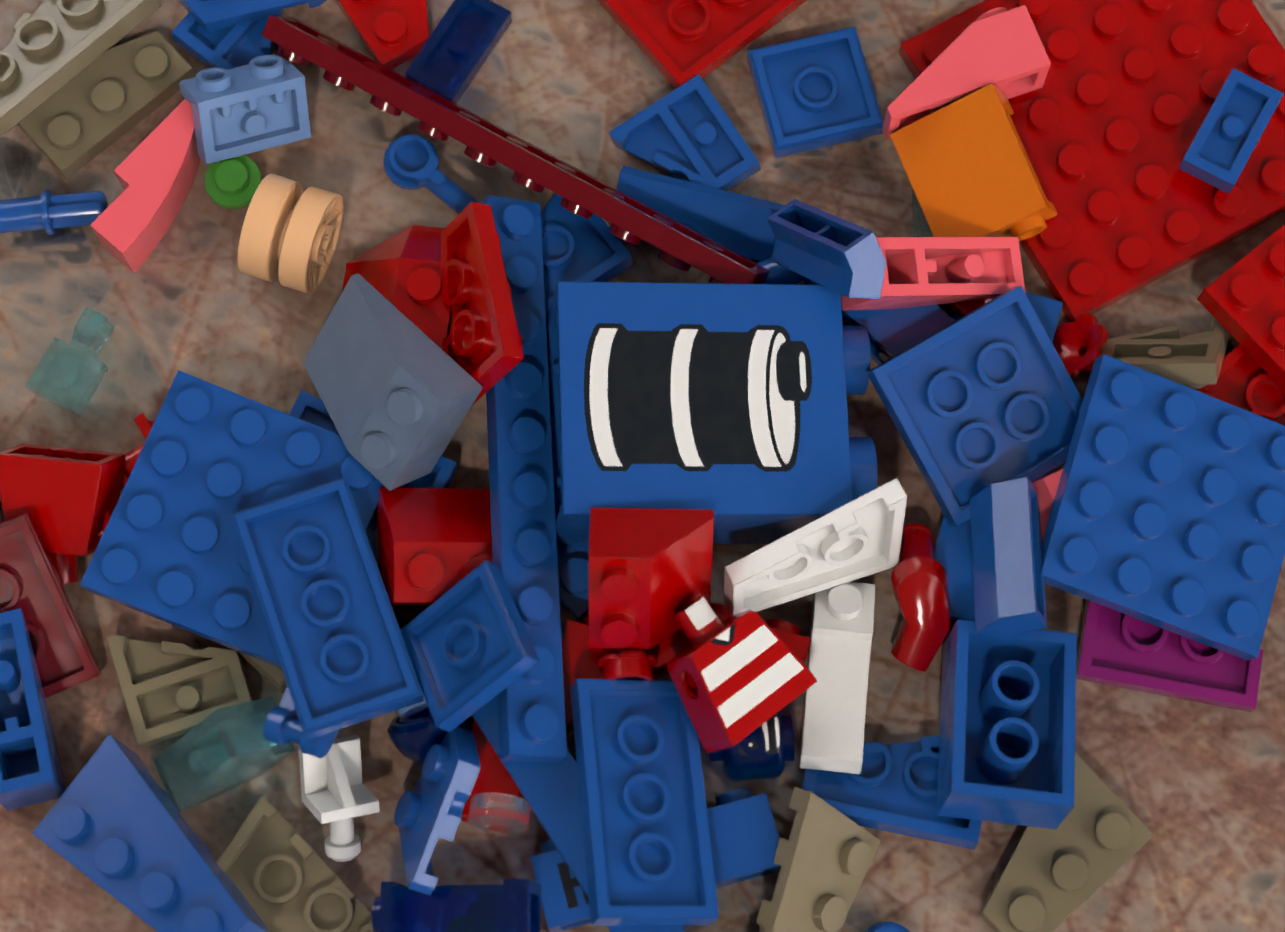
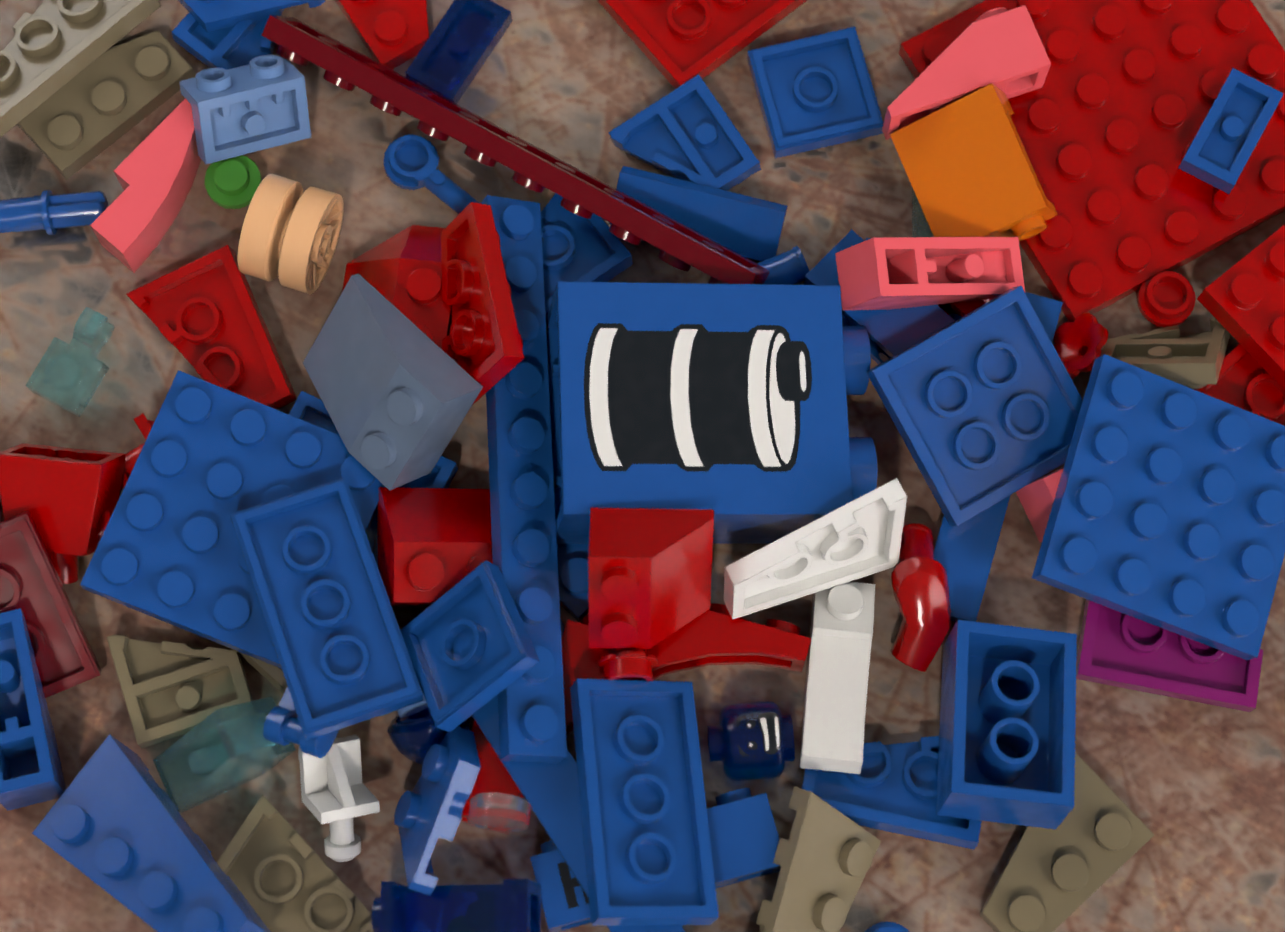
red torso [667,595,817,753] -> none
blue piece [767,199,887,299] -> none
blue piece [970,477,1047,642] -> none
none -> red wing [126,245,297,410]
none -> red plate [1137,271,1196,327]

